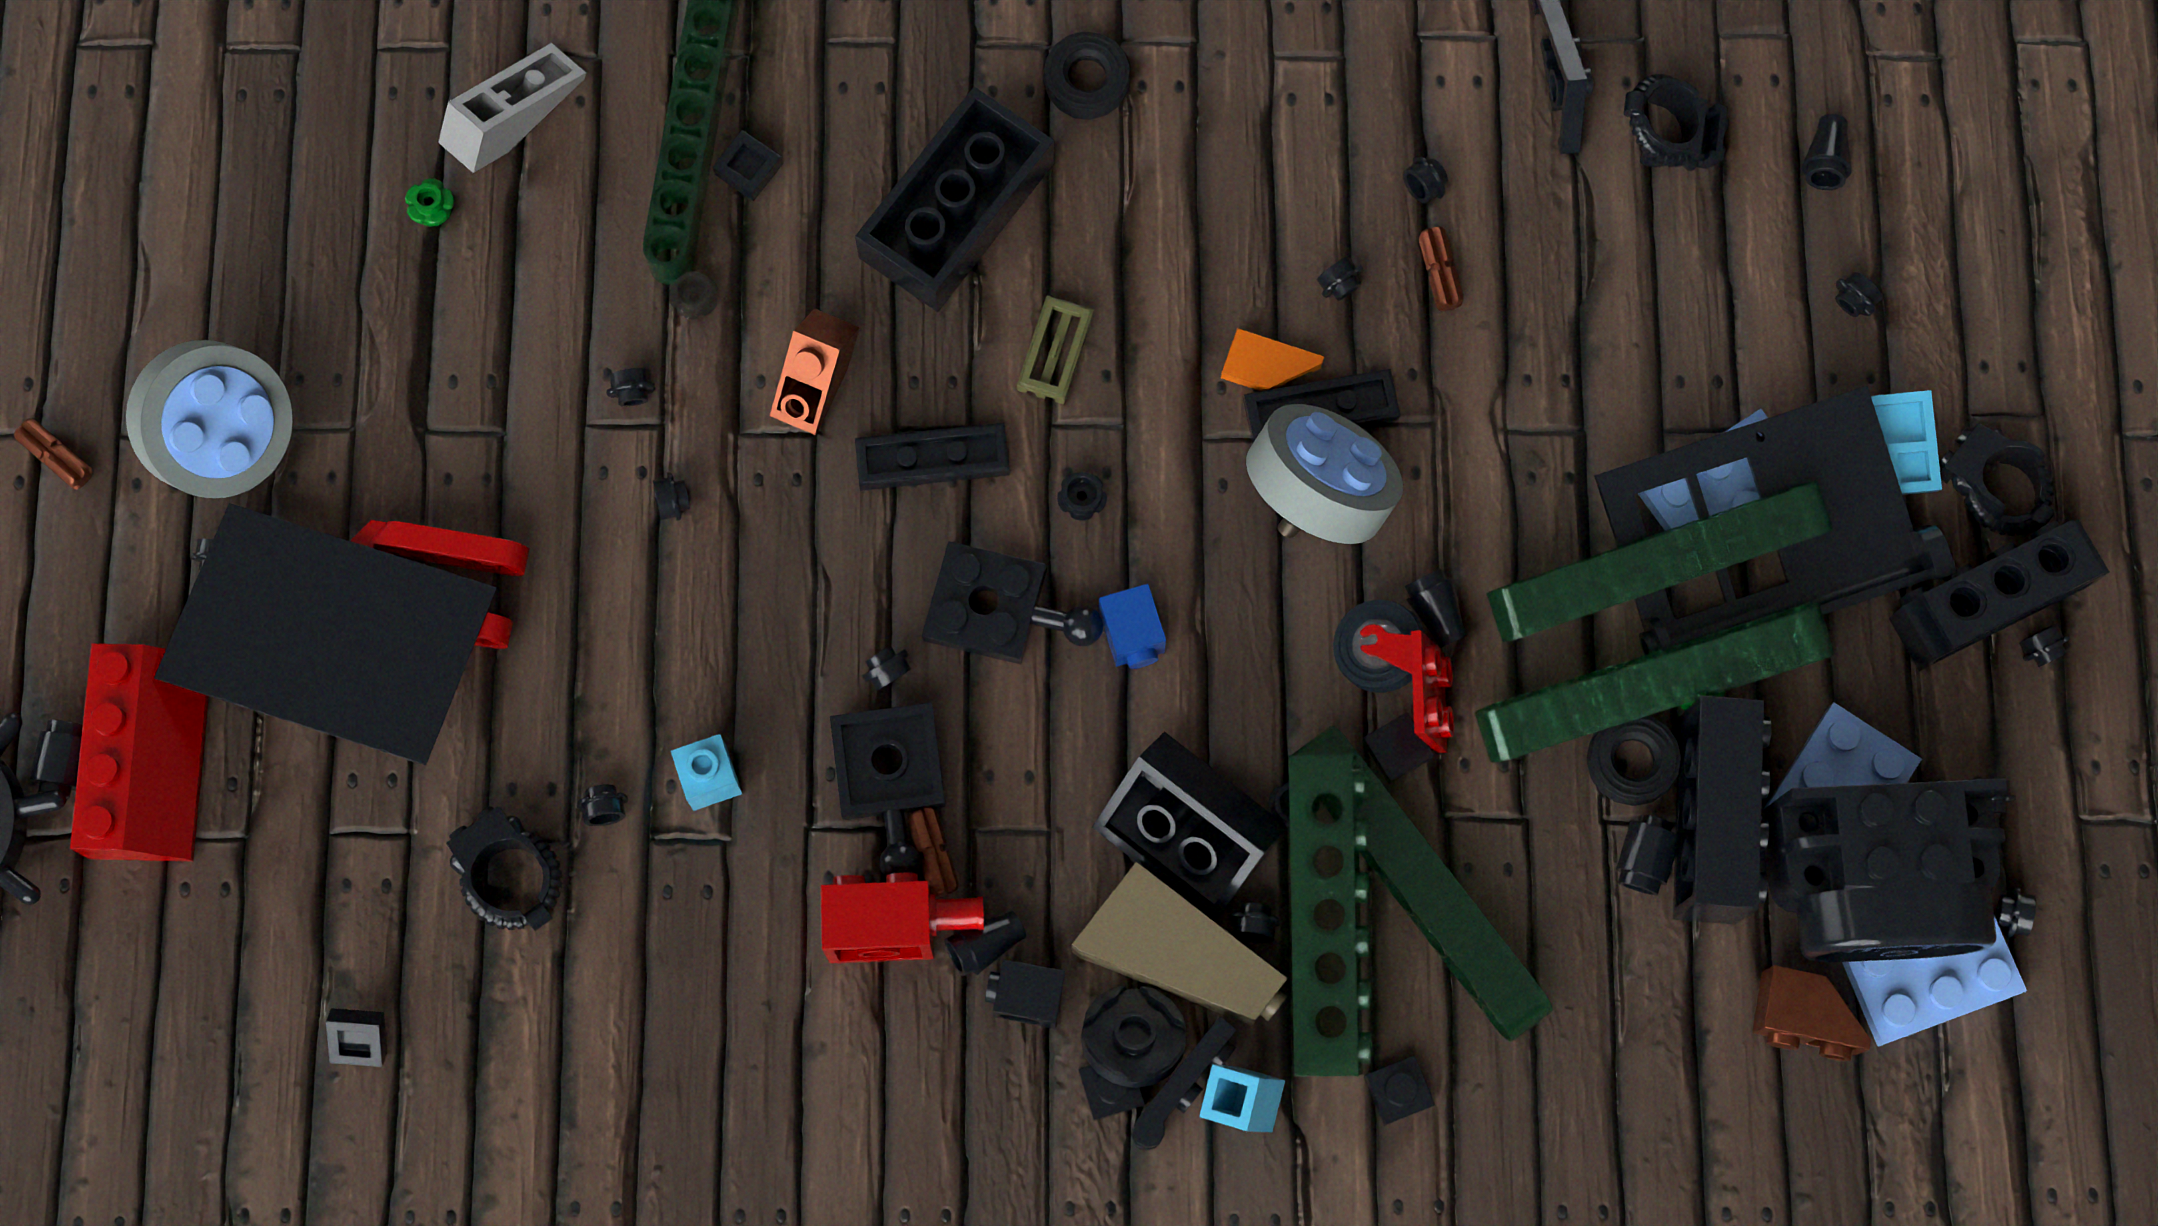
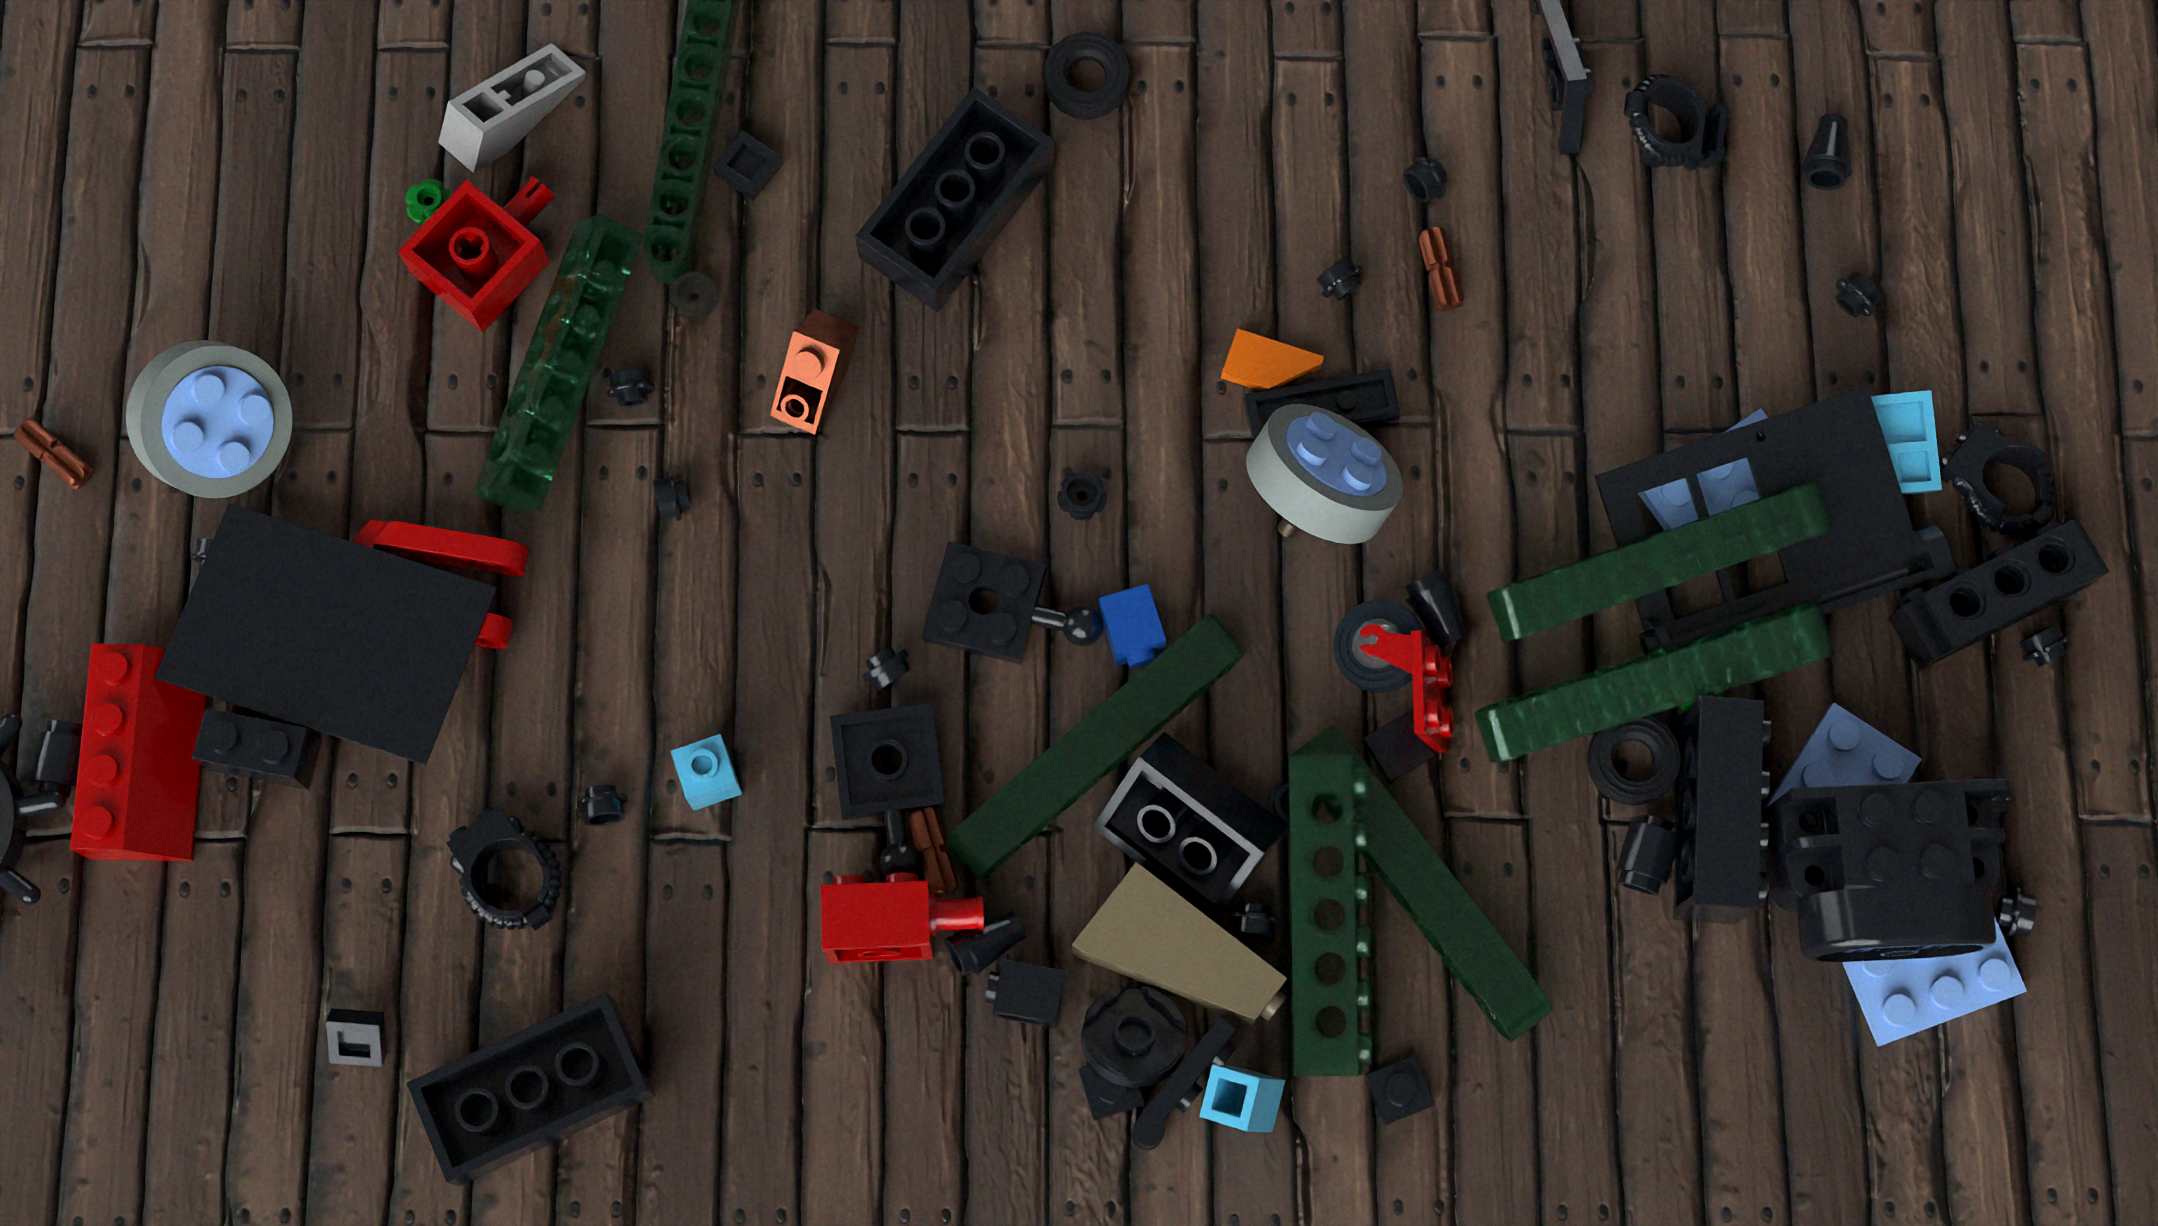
black tile [855,423,1010,491] -> none
olive tile [1017,296,1094,405] -> none
copper slope [1752,965,1871,1061] -> none
none -> black brick [192,708,322,790]
none -> red brick [398,176,555,333]
none -> black brick [406,992,656,1186]
none -> clear green brick [473,213,644,514]
none -> clear green beam [945,613,1247,880]

